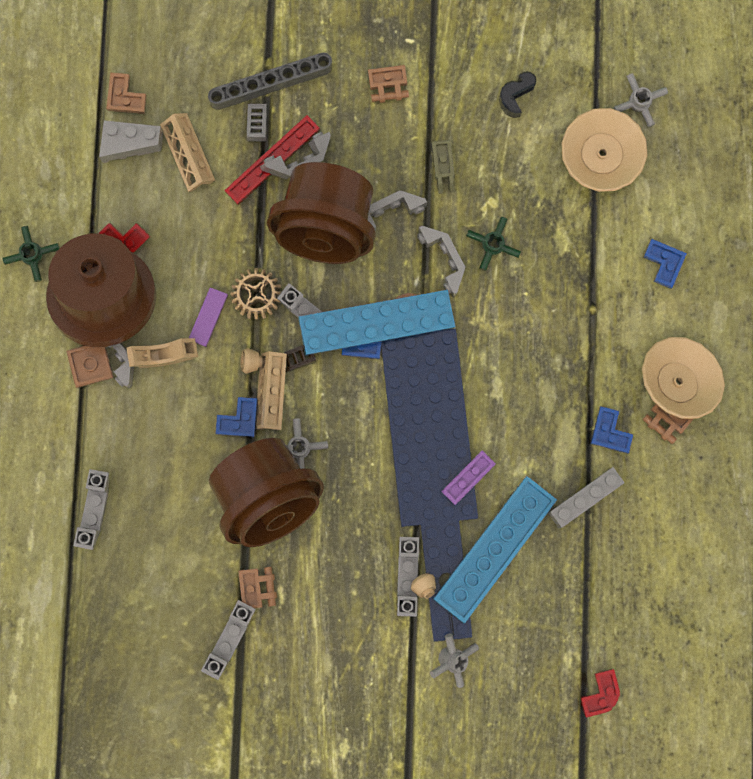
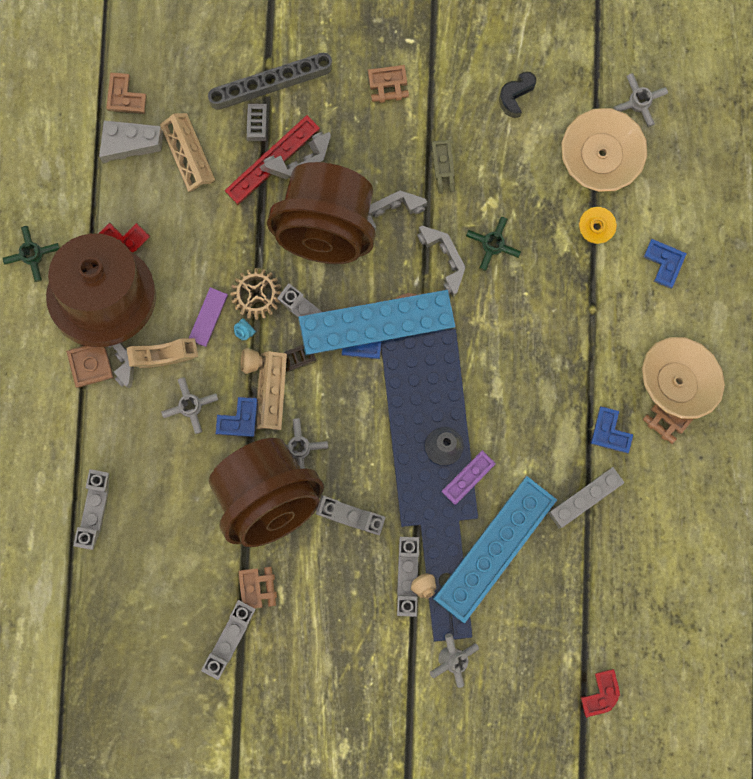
none -> light grey bar [161,377,219,434]
none -> medium azure plate [234,318,256,340]
none -> light grey slope [316,495,386,536]
none -> dark grey cone [425,427,464,465]
none -> yellow dish [579,207,617,244]

